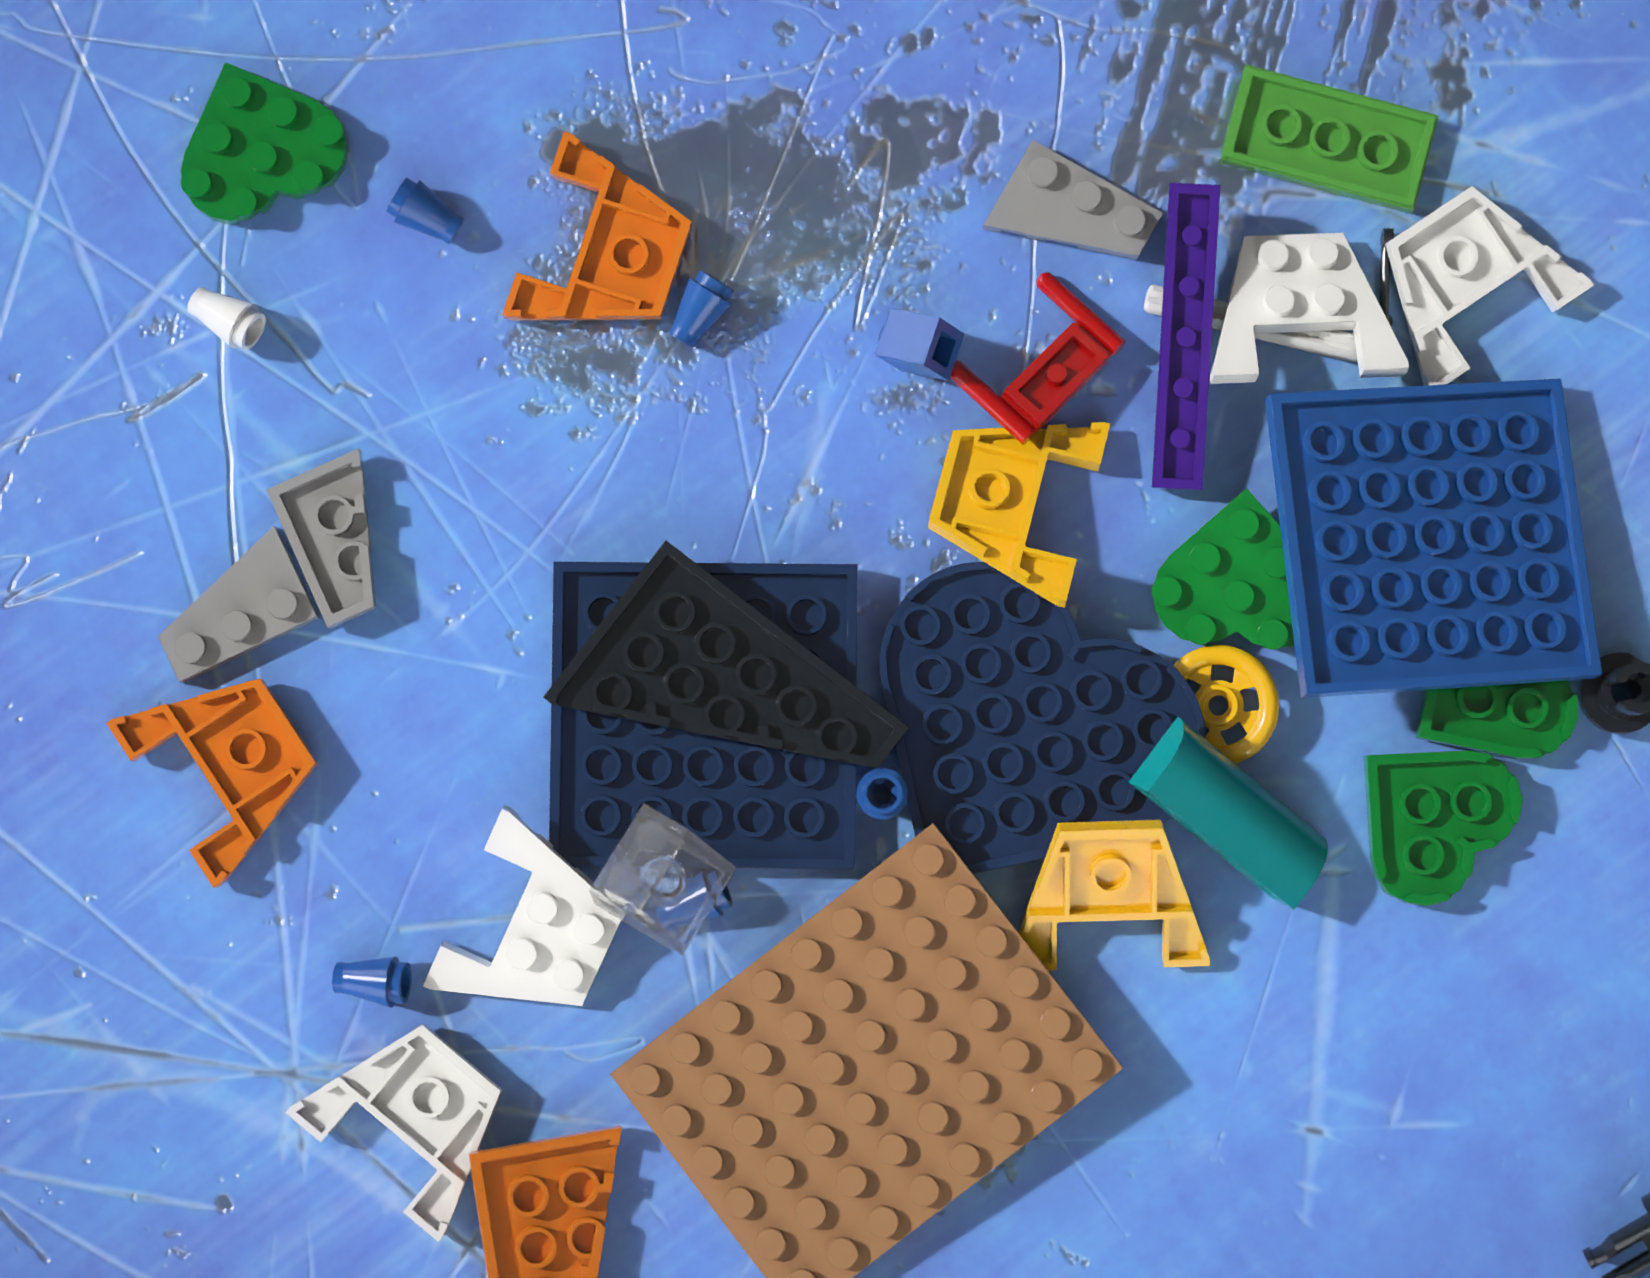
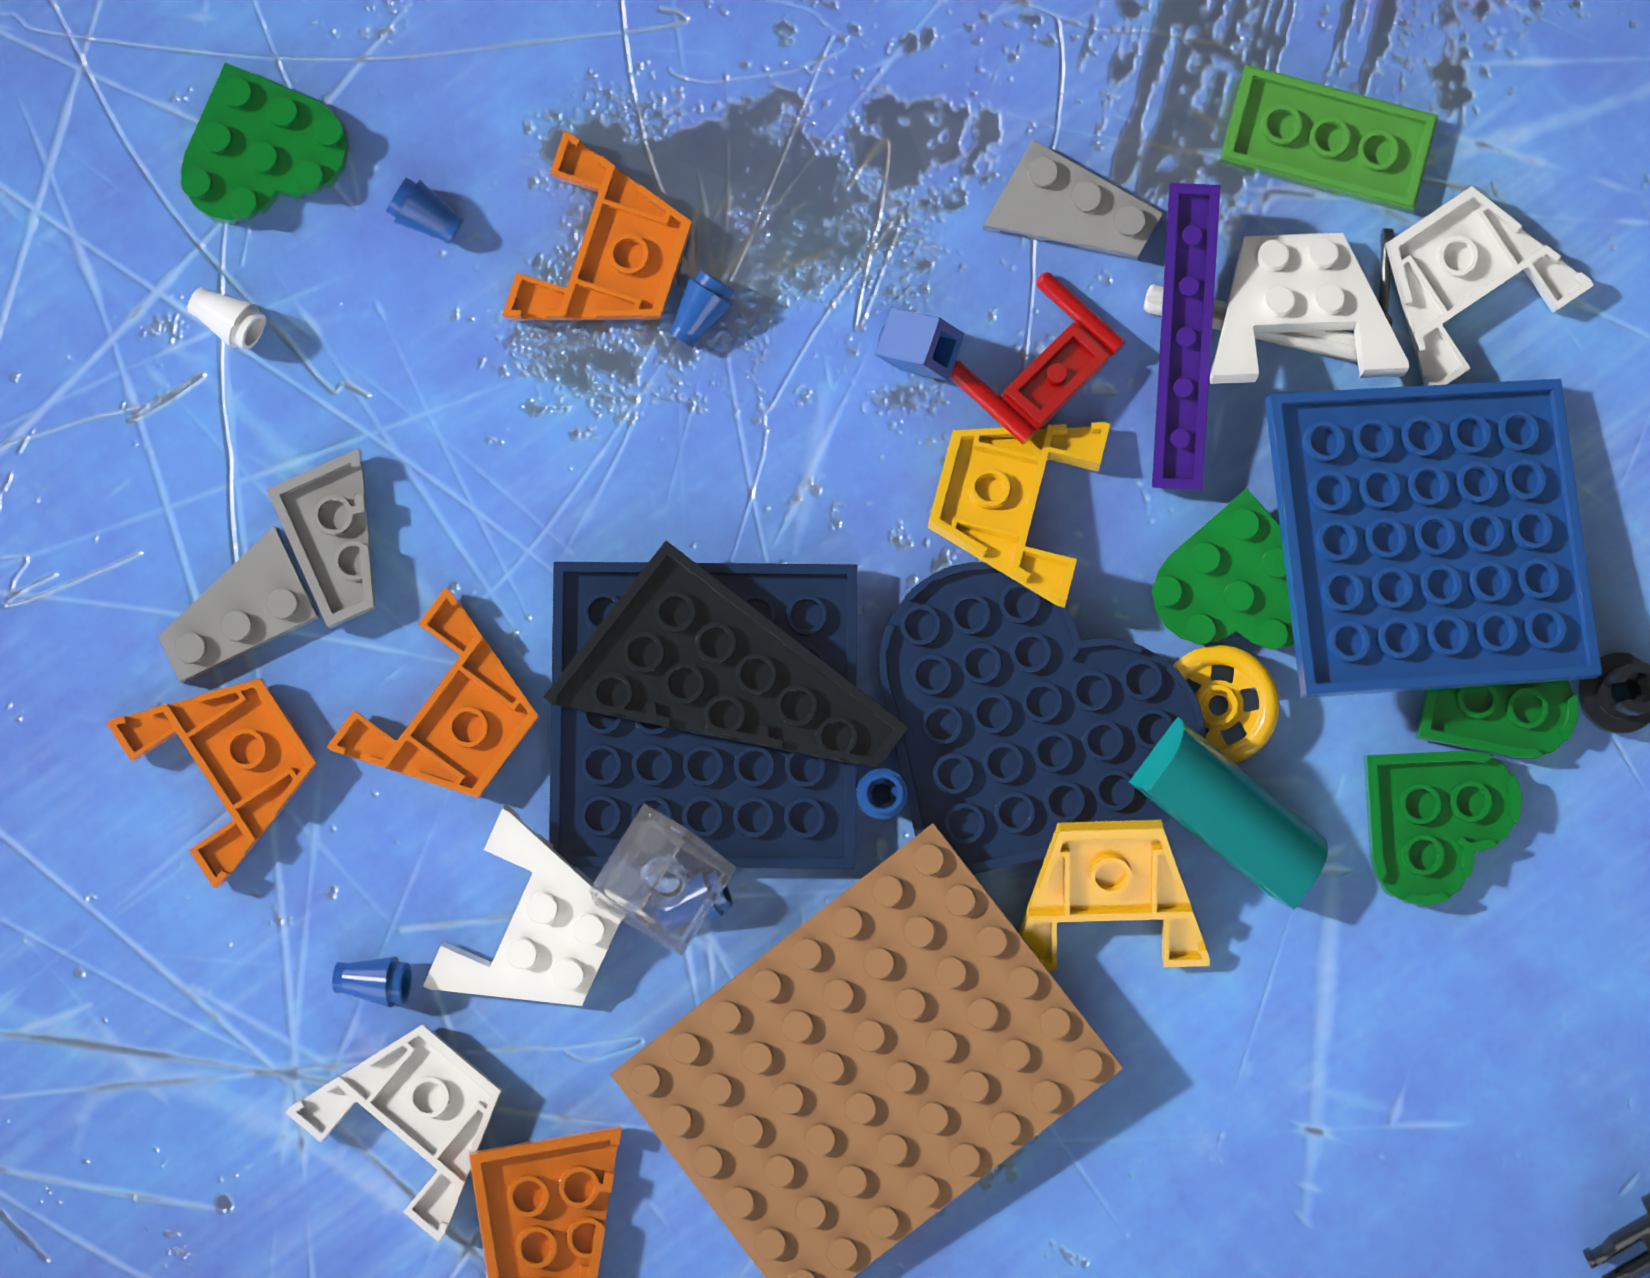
none -> orange wing [326,588,540,799]

